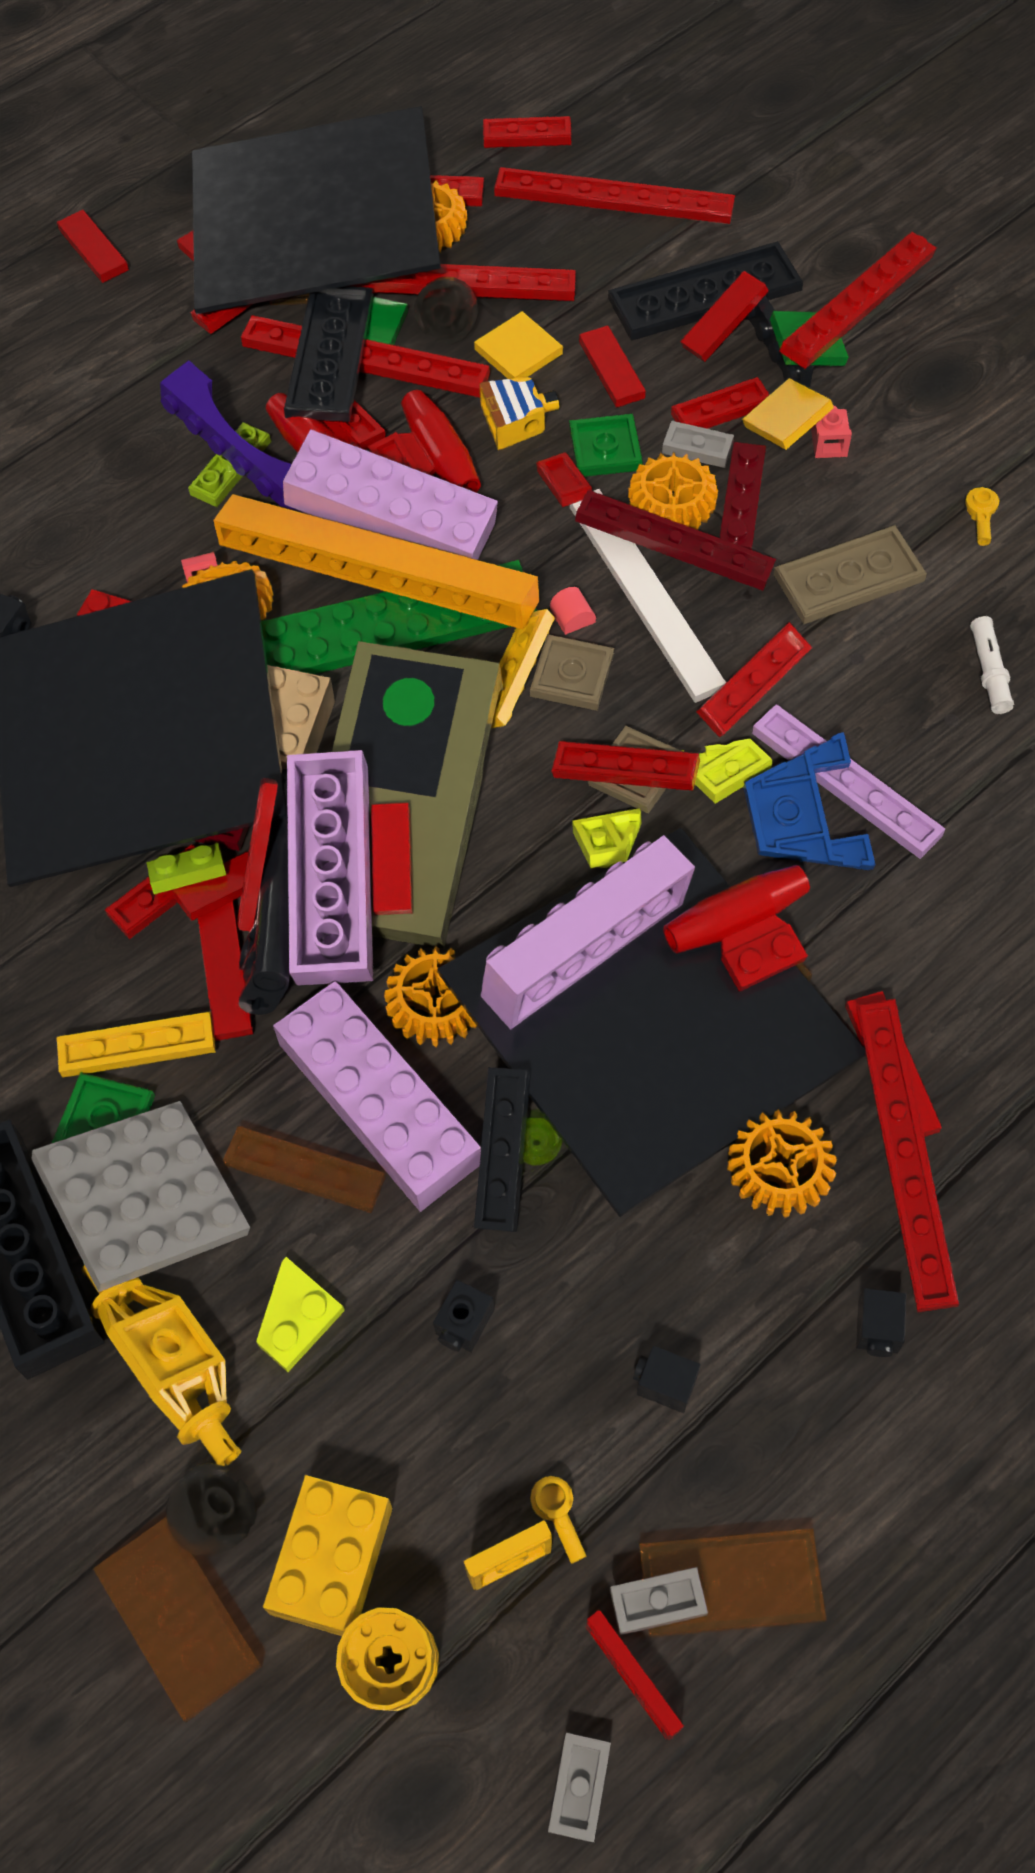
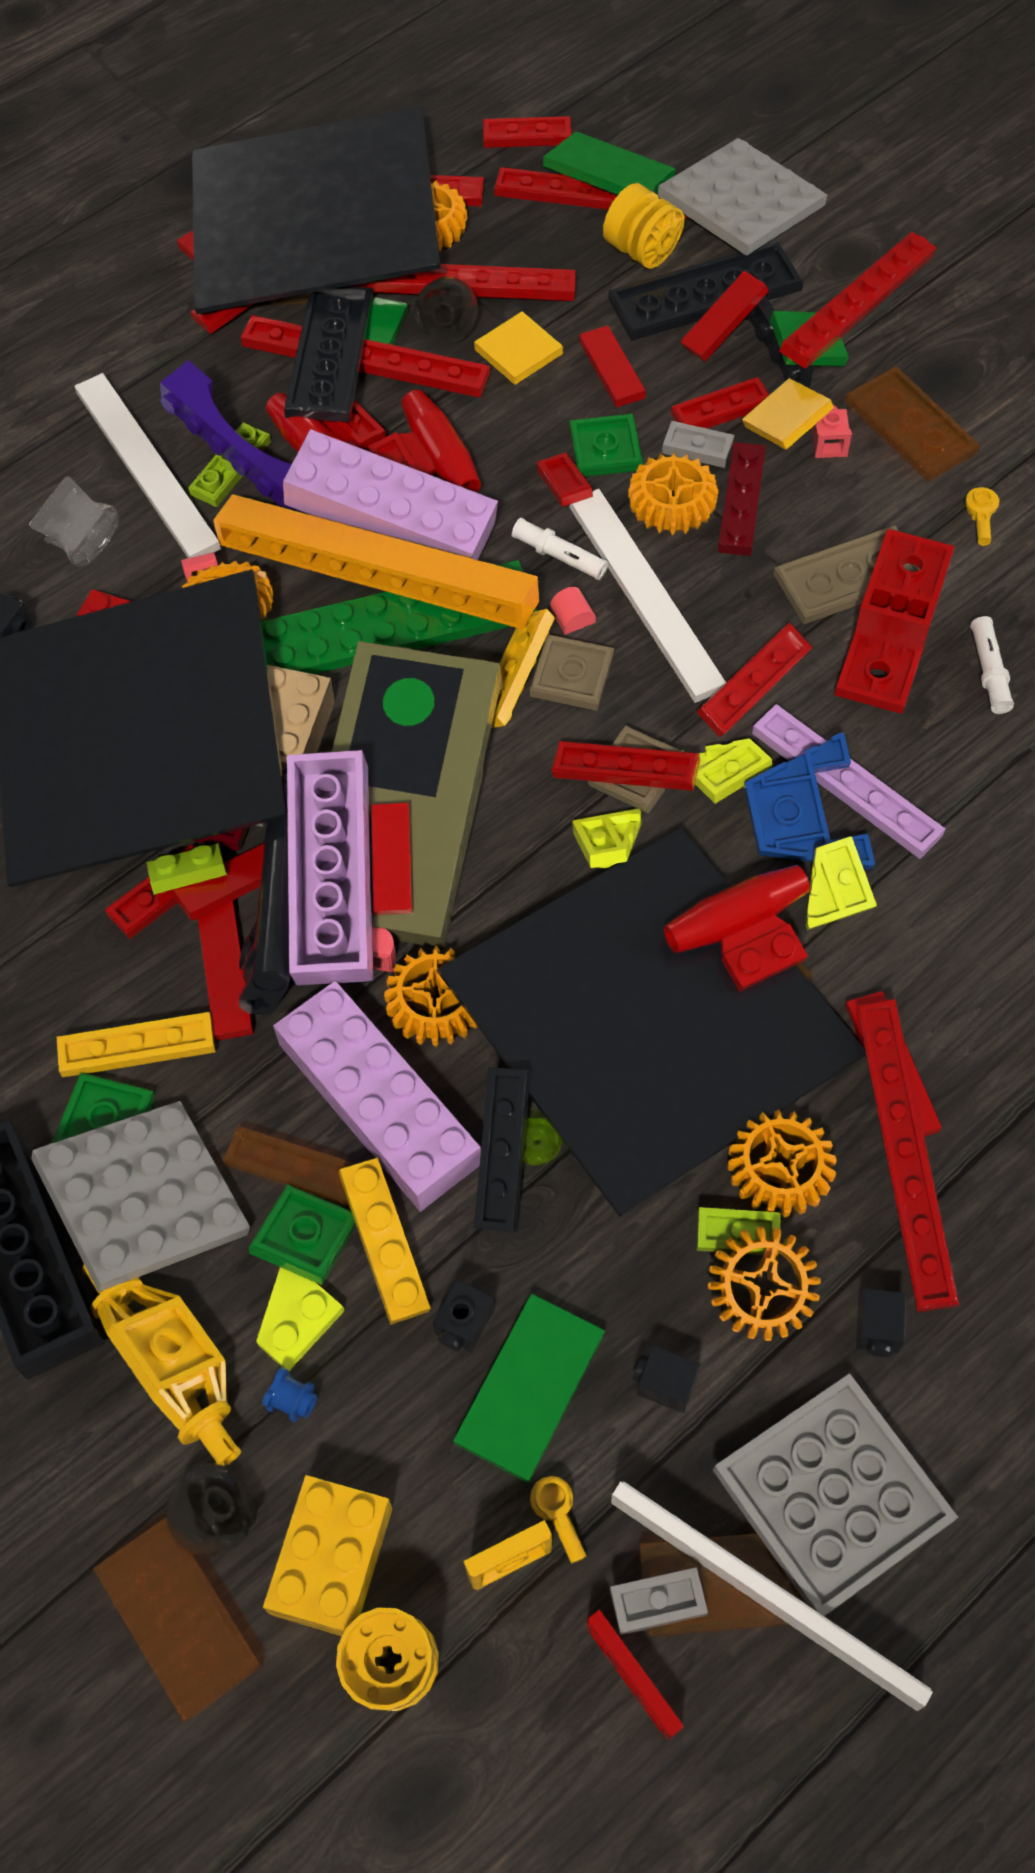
red tile [57,210,129,283] -> none
red tile [237,778,278,932] -> none
torso [480,377,559,450] -> none
lavender brick [481,835,695,1030] -> none
light grey plate [548,1733,611,1843] -> none
dark red plate [575,490,776,591] -> none
none -> clear piece [30,476,119,567]
none -> white tile [75,373,221,558]
none -> green tile [249,1184,356,1285]
none -> blue brick [262,1367,317,1422]
none -> yellow plate [339,1158,431,1325]
none -> coral brick [372,927,397,973]
none -> green tile [453,1294,605,1484]
none -> white pin [512,518,609,580]
none -> green tile [543,131,676,195]
none -> yellow wheel [603,183,684,269]
none -> white tile [611,1481,933,1711]
none -> light grey plate [657,138,828,256]
none -> lime plate [696,1207,780,1256]
none -> light orange gear [707,1227,821,1341]
none -> light grey plate [713,1373,958,1617]
none -> neon yellow wing [805,836,877,931]
none -> red bracket [834,528,955,714]
none -> clear orange tile [845,366,980,482]

